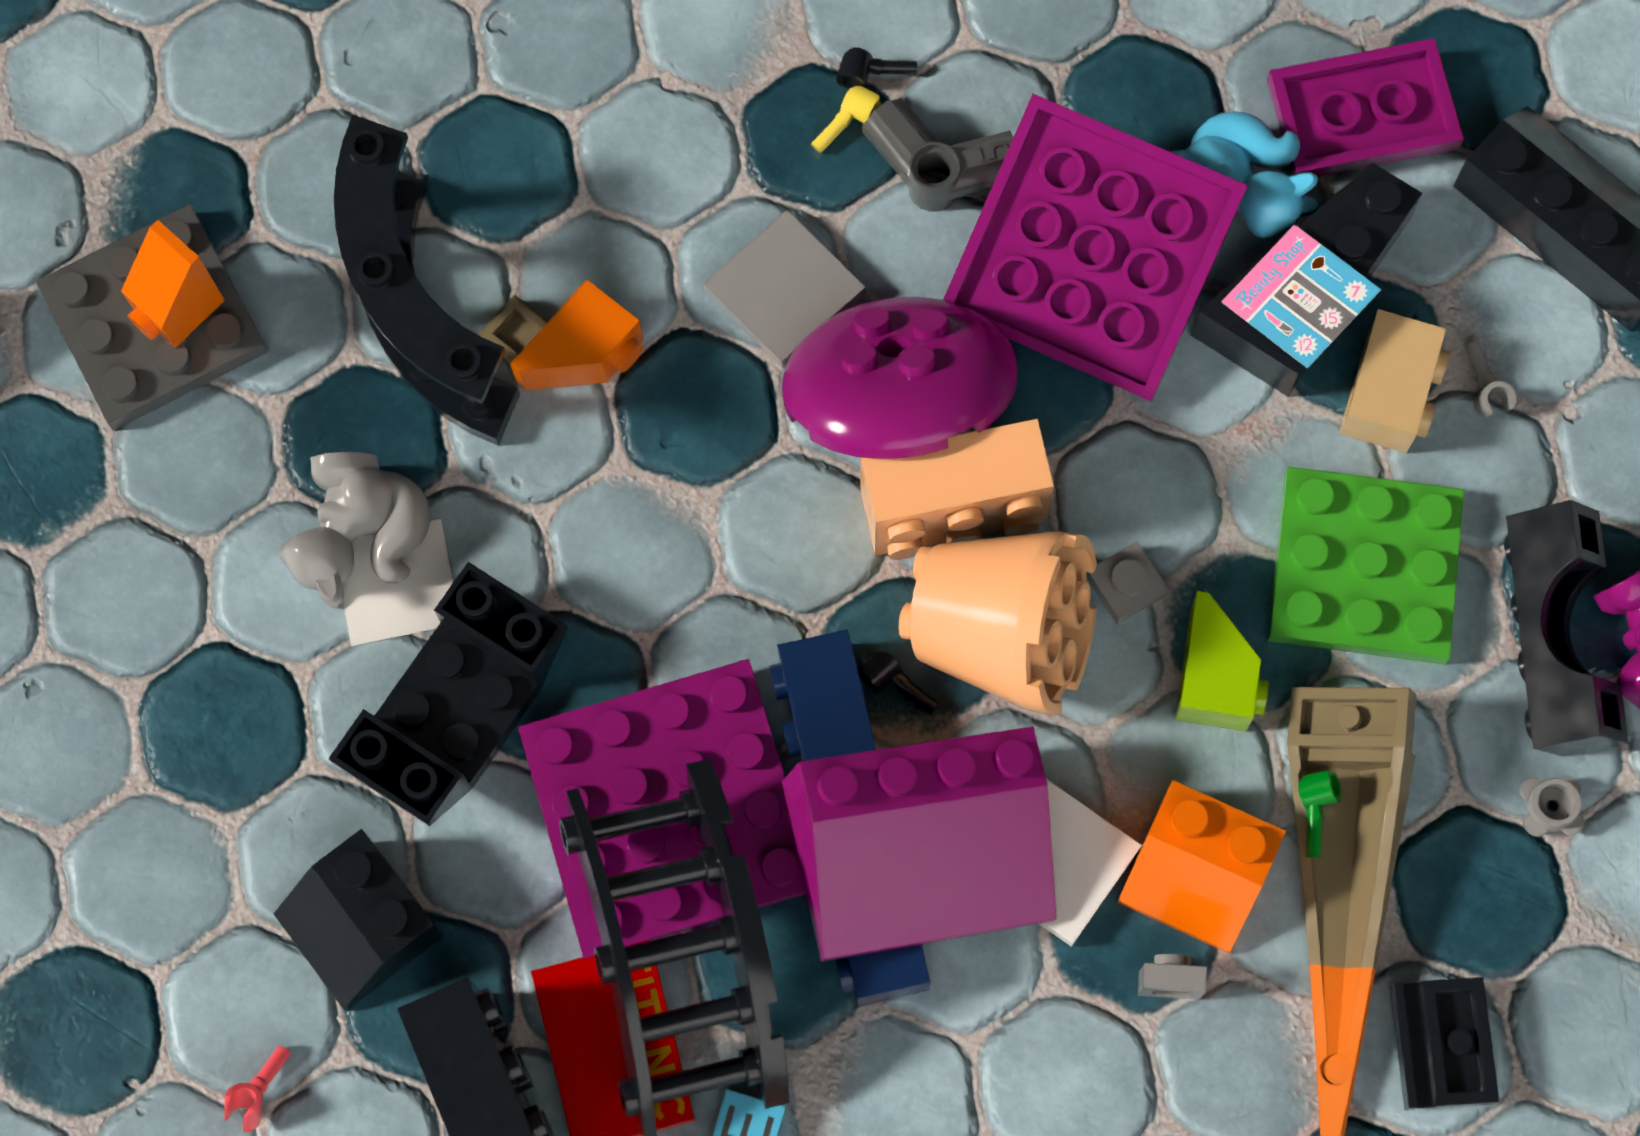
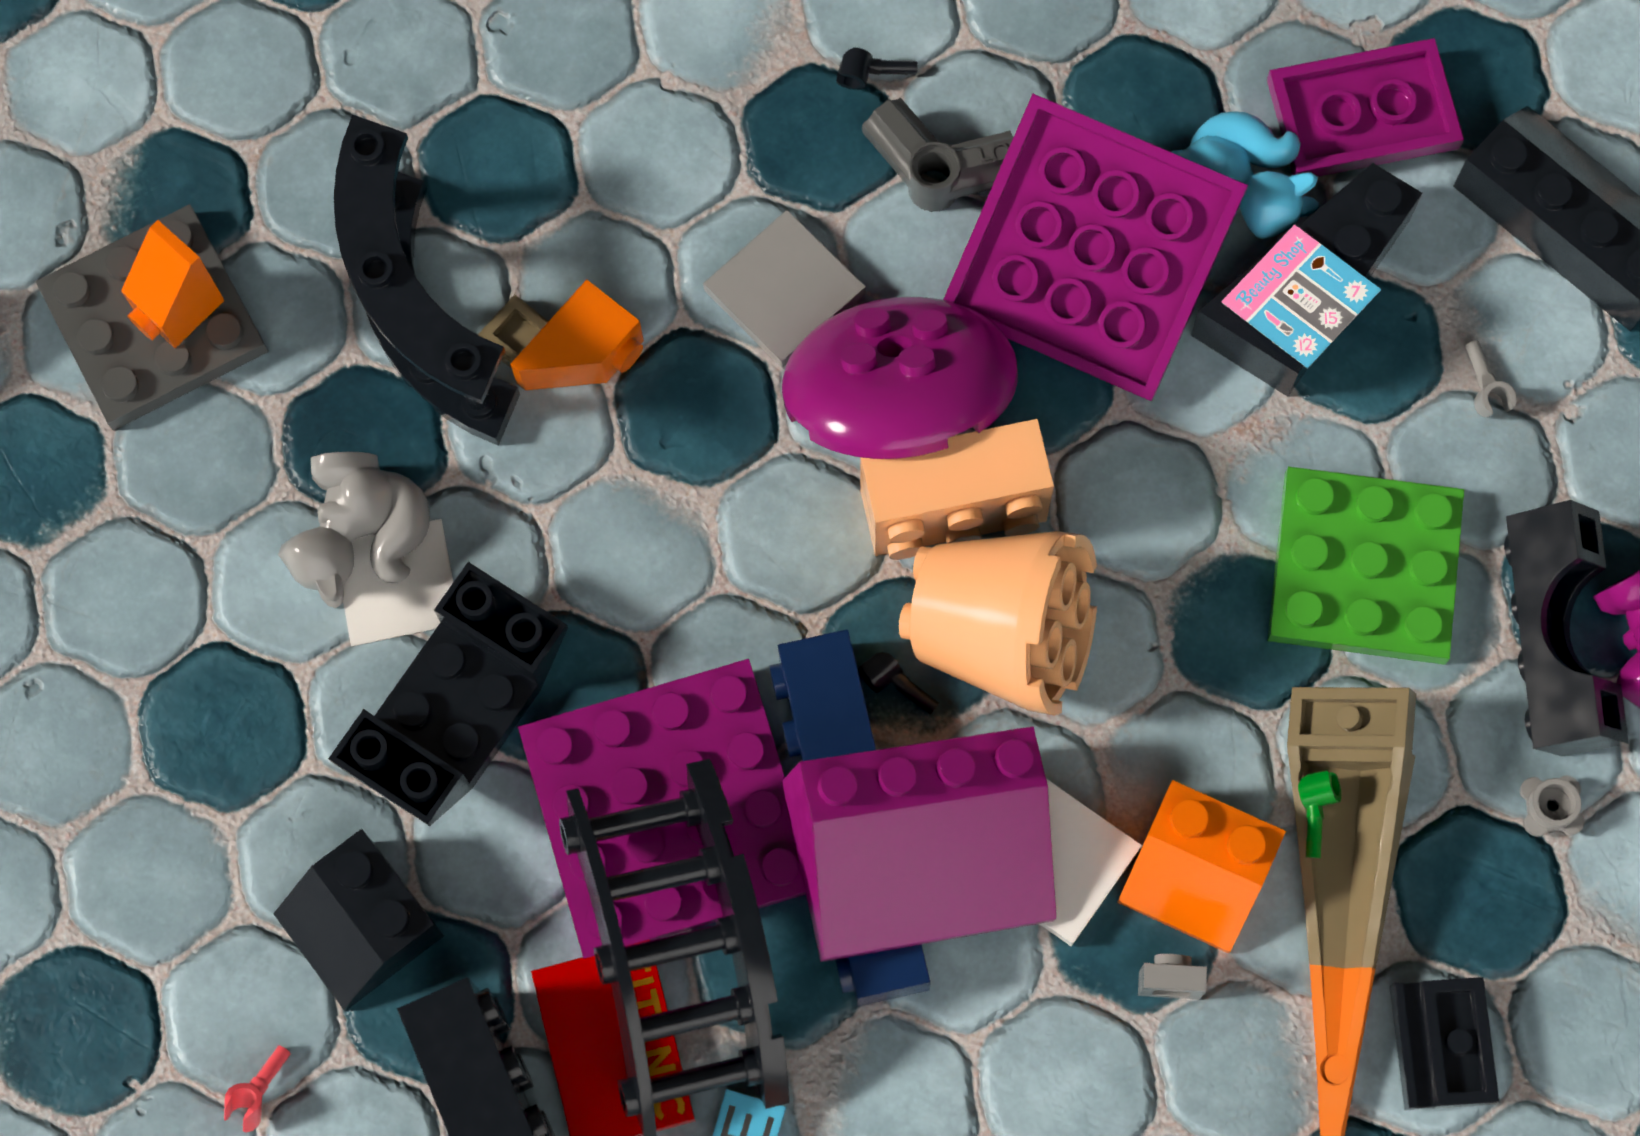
light yellow hand [811,86,881,153] -> none
light grey plate [1087,541,1169,625] -> none
lime slope [1175,591,1269,732] -> none
tan brick [1339,309,1450,453] -> none

